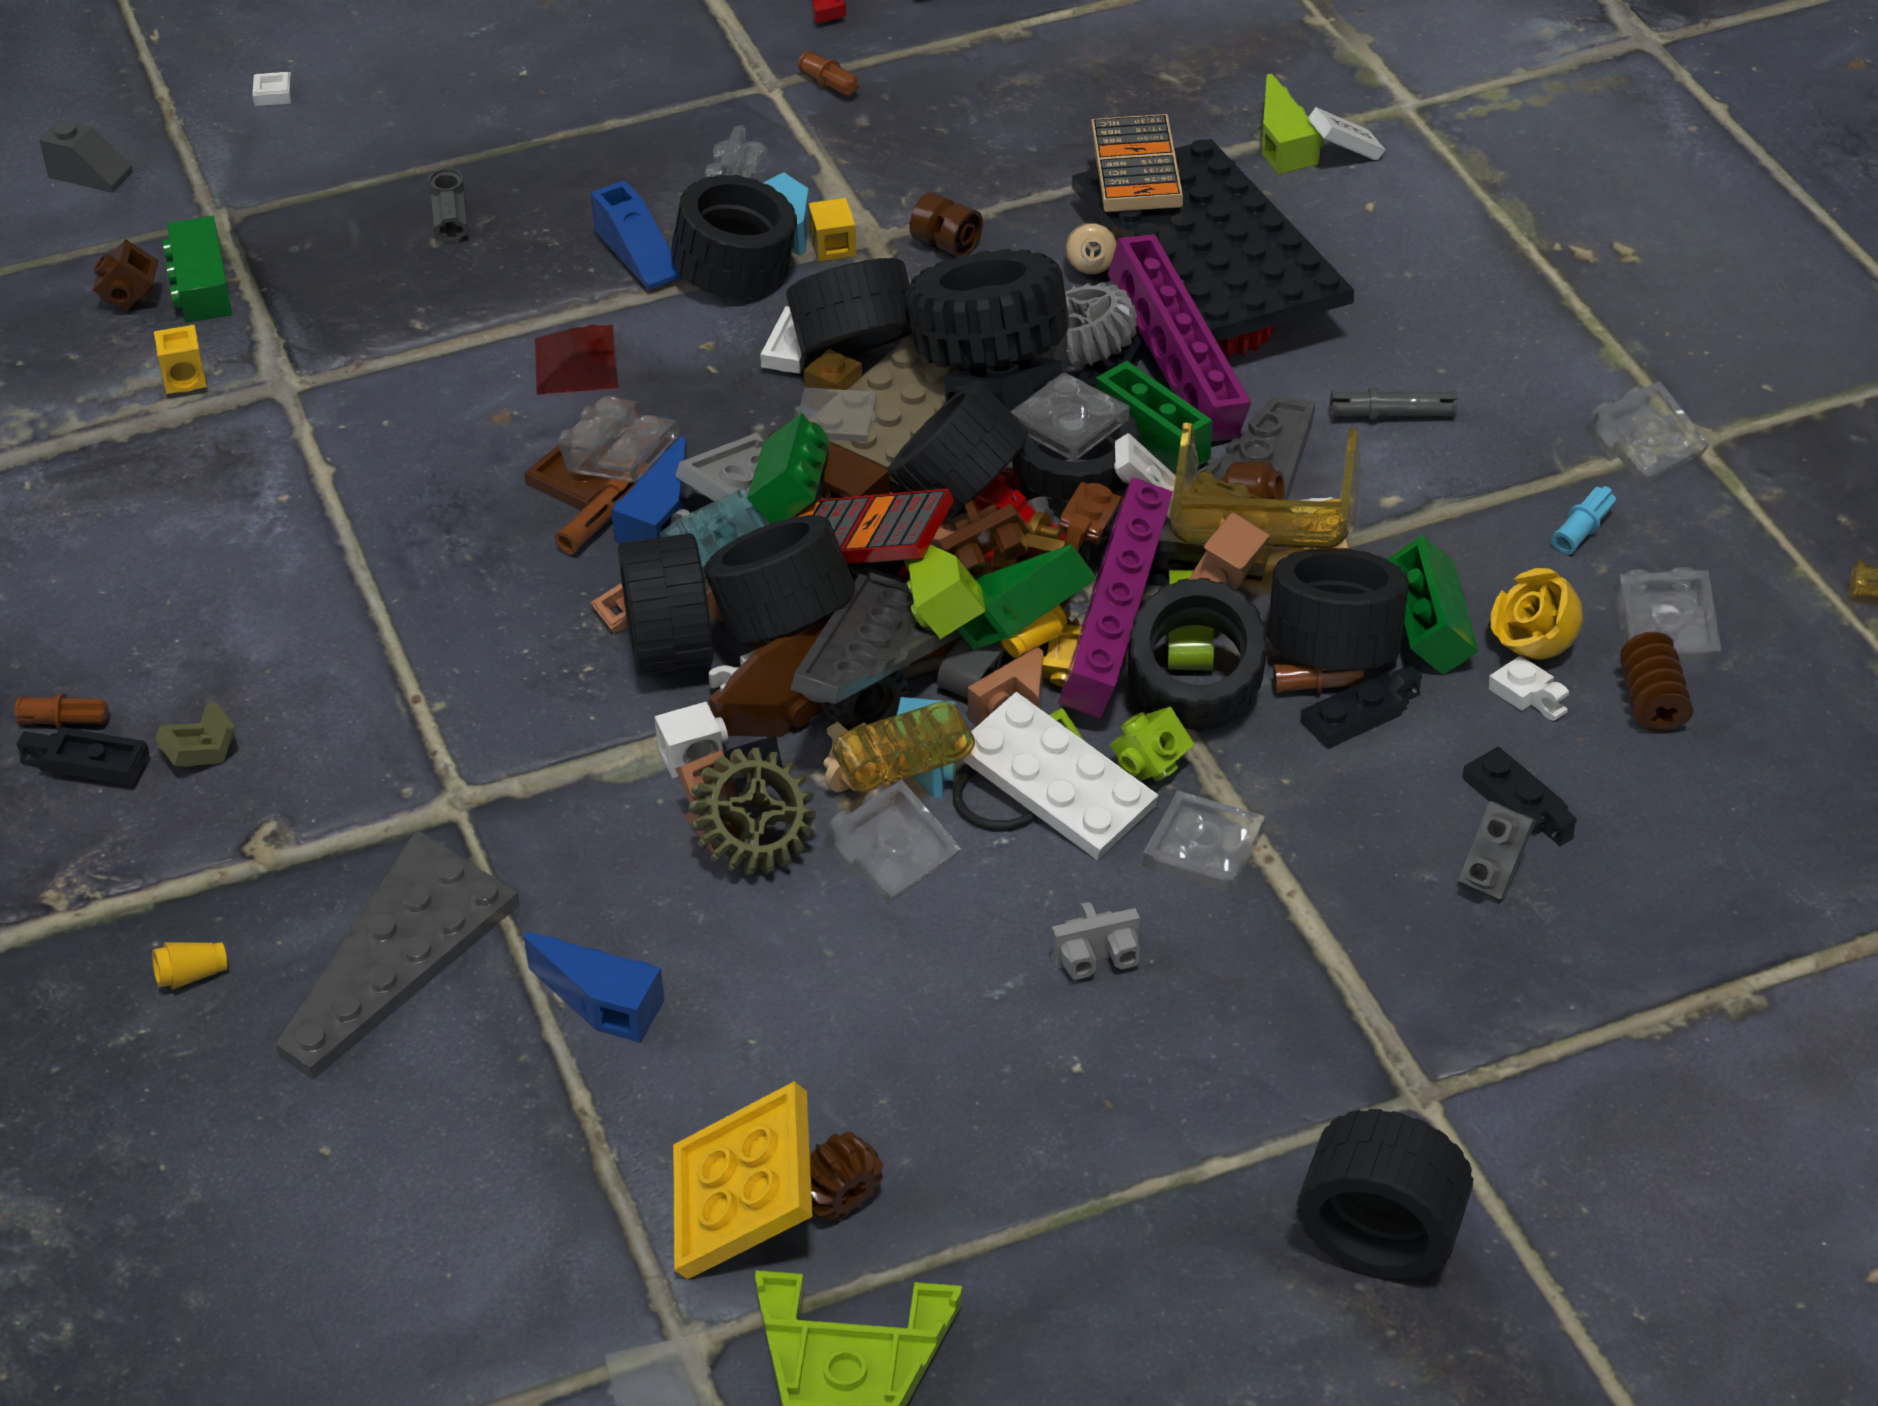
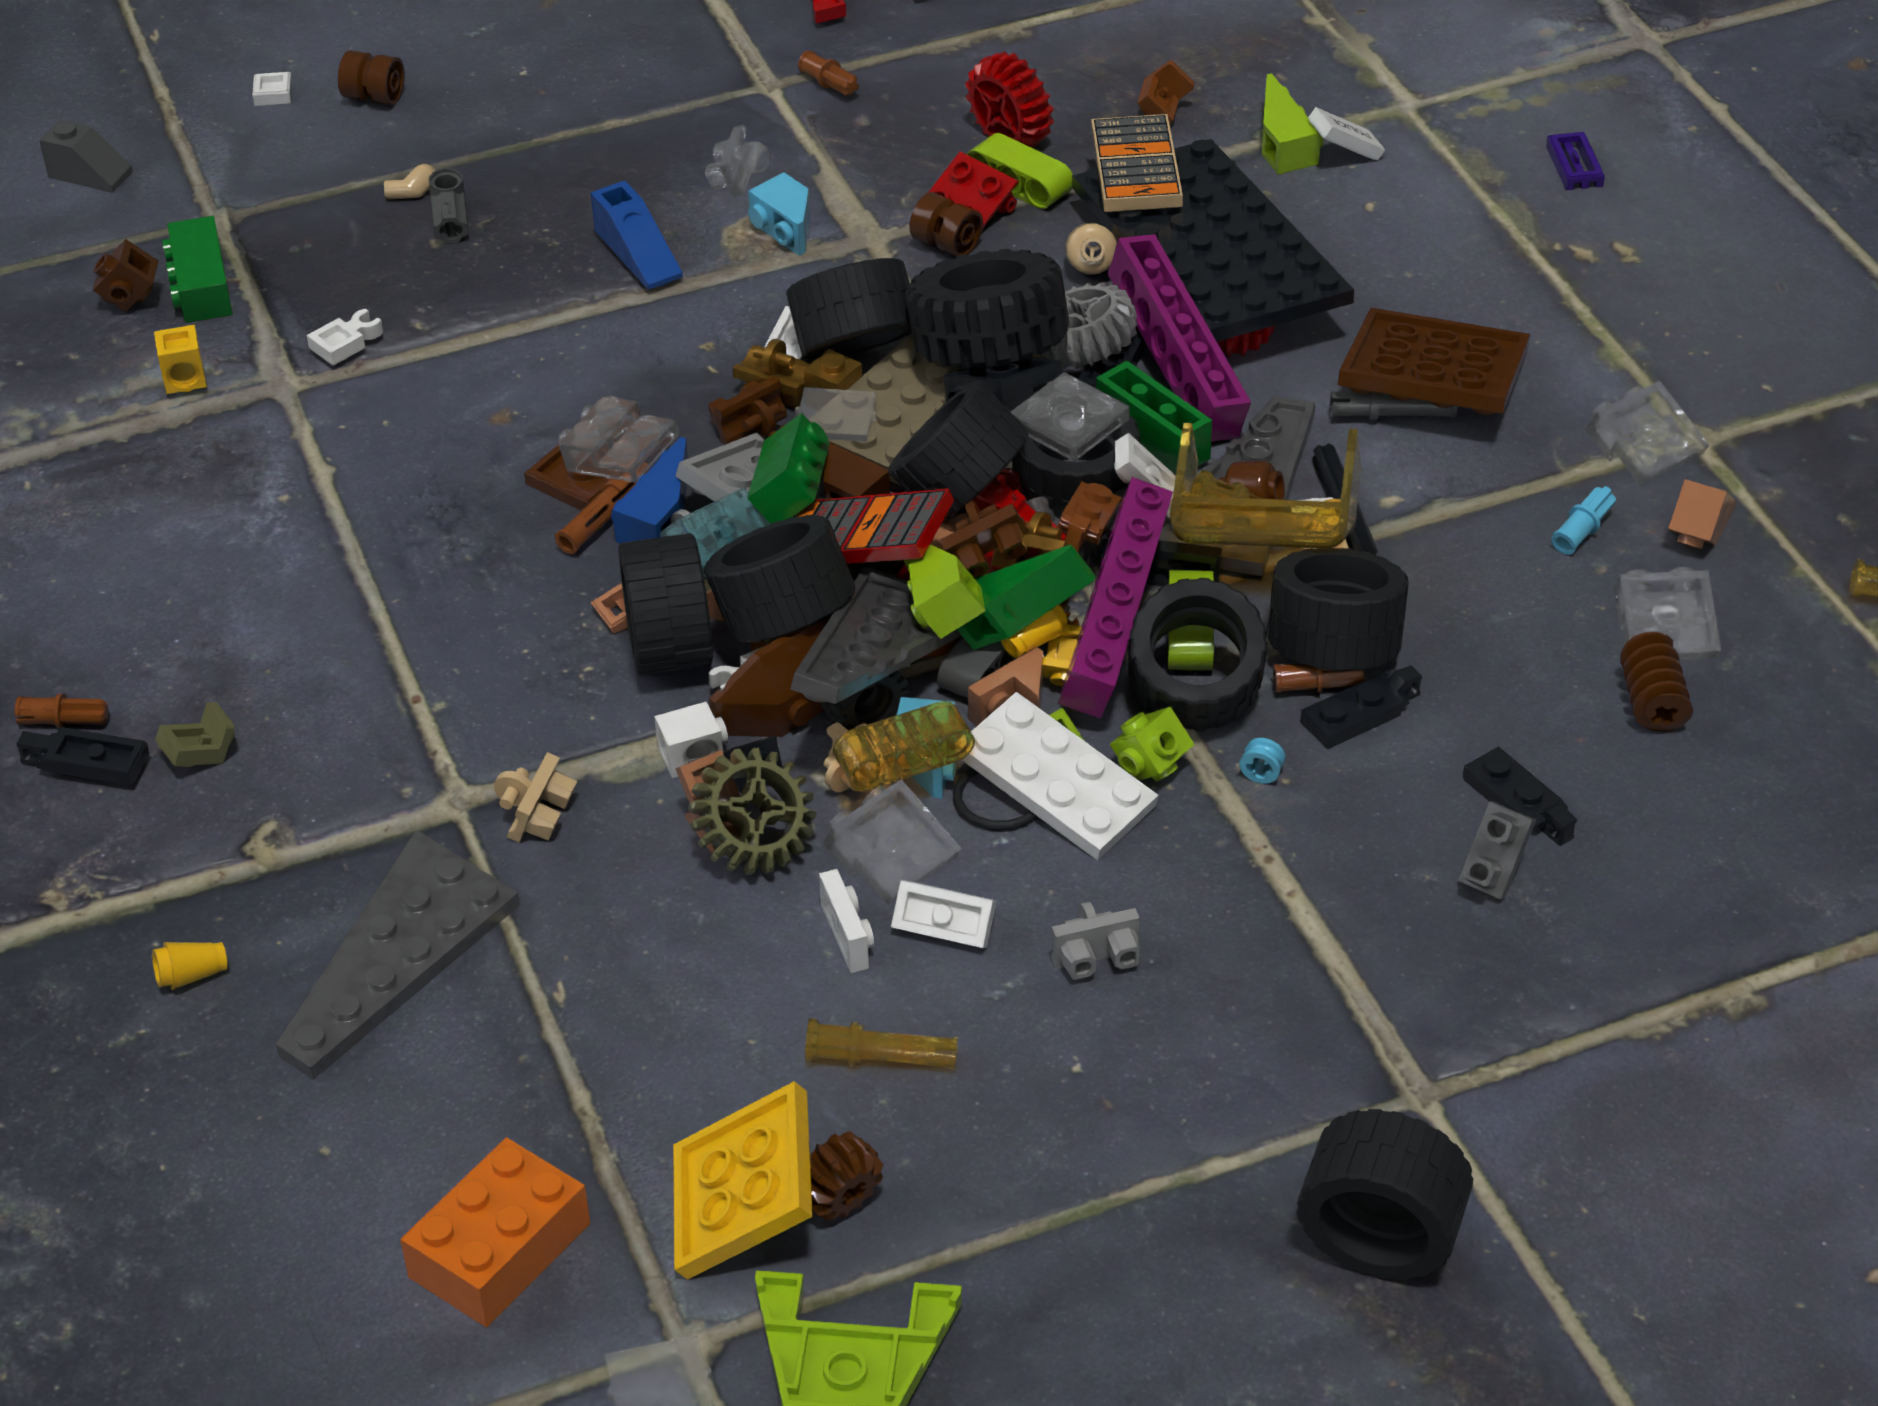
blue slope [524,931,665,1043] -> none
clear red slope [535,325,619,395] -> none
black tyre [671,175,797,298] -> none
yellow brick [808,198,857,262] -> none
clear plate [1143,790,1265,893] -> none
nougat slope [1189,512,1271,591] -> none
green brick [1388,534,1479,675] -> none
white plate [1488,655,1569,721] -> none
yellow cylinder [1491,568,1583,660] -> none
none -> white plate [307,309,383,365]
none -> reddish brown wheel [338,50,405,105]
none -> tan arm [384,164,435,200]
none -> orange brick [400,1137,591,1328]
none -> tan hips [494,752,577,843]
none -> reddish brown hips [708,376,787,445]
none -> pearl gold hips [733,339,811,408]
none -> clear yellow pin [805,1018,958,1069]
none -> white plate [819,869,874,973]
none -> white plate [891,880,997,948]
none -> red hinge [928,151,1019,228]
none -> red gear [965,51,1054,148]
none -> lime beam [967,133,1073,209]
none -> dark orange bracket [1137,60,1195,123]
none -> medium azure bush [1239,738,1286,784]
none -> black axle [1313,443,1378,555]
none -> reddish brown plate [1338,308,1530,415]
none -> dark purple tile [1546,132,1605,190]
none -> nougat slope [1668,479,1737,550]

